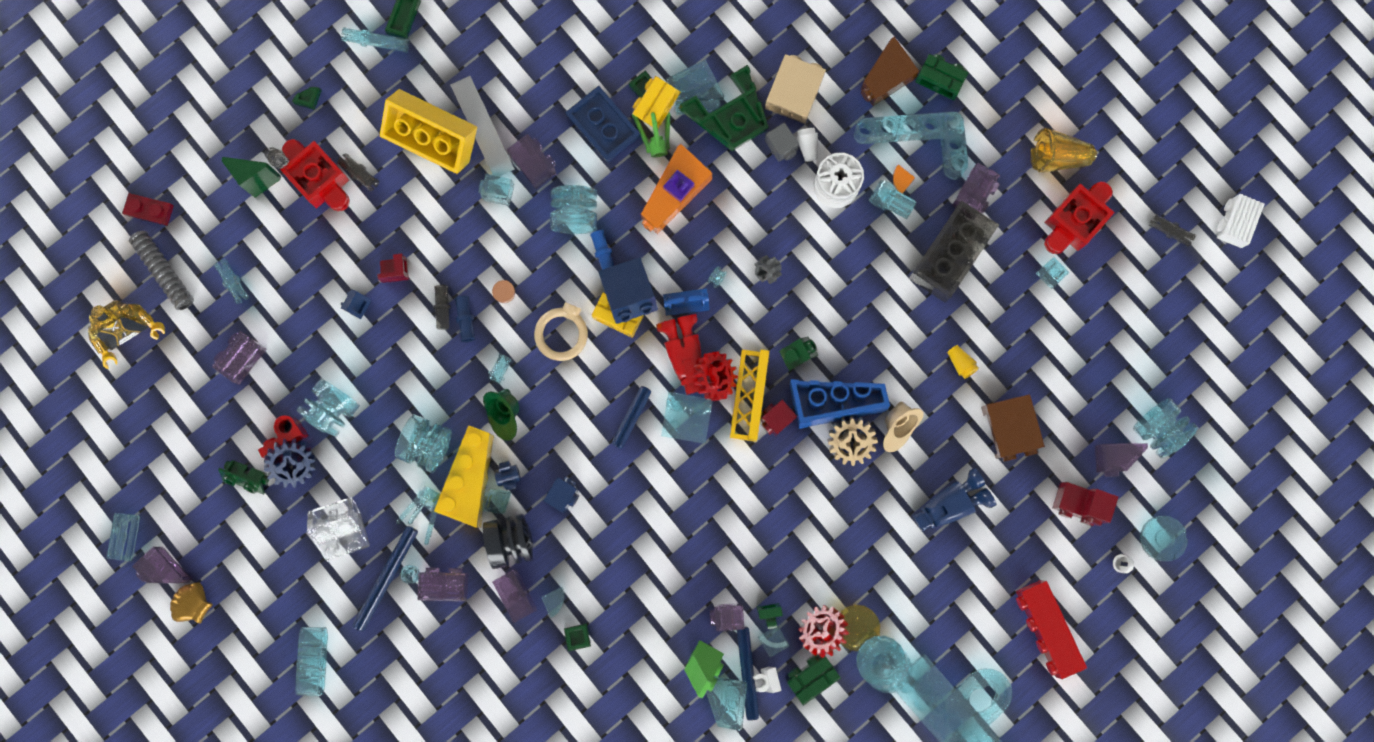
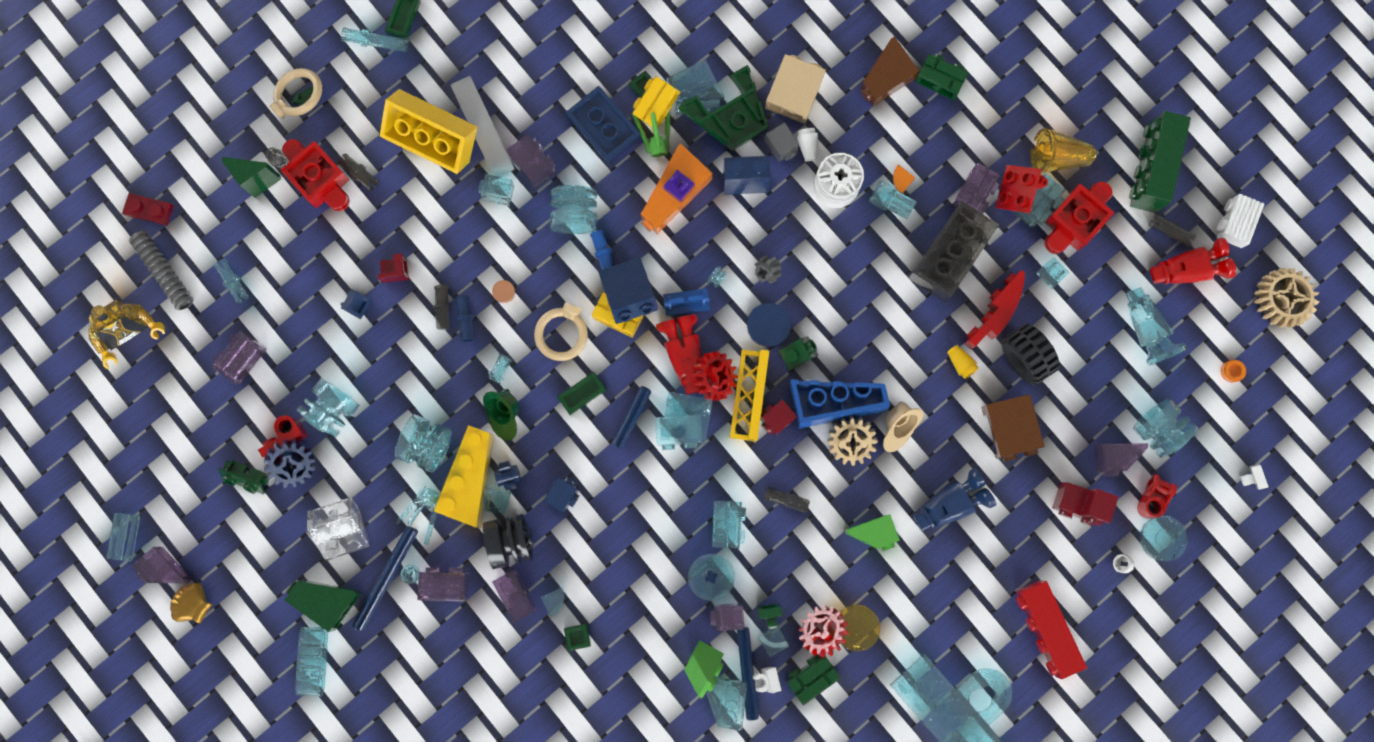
clear light blue beam [853,112,968,180] -> none
clear light blue wheel [857,636,912,693] -> none
none -> tan piece [269,68,322,119]
none -> dark green slope [284,580,363,632]
none -> dark green tile [557,372,607,416]
none -> clear light blue brick [655,414,702,450]
none -> clear light blue brick [688,553,735,601]
none -> clear light blue brick [712,501,746,548]
none -> dark blue brick [723,156,771,195]
none -> dark blue tile [747,303,791,348]
none -> clear smoke axle [763,486,810,512]
none -> bright green slope [844,514,900,551]
none -> red slope [964,270,1025,349]
none -> red hinge [995,165,1048,213]
none -> black tyre [1001,323,1060,386]
none -> clear light blue brick [1013,174,1065,227]
none -> clear light blue piece [1126,287,1188,366]
none -> dark green brick [1129,111,1191,213]
none -> red piece [1137,474,1177,519]
none -> red piece [1150,238,1236,285]
none -> orange tile [1221,360,1246,383]
none -> white tile [1240,464,1268,490]
none -> tan gear [1254,268,1319,328]

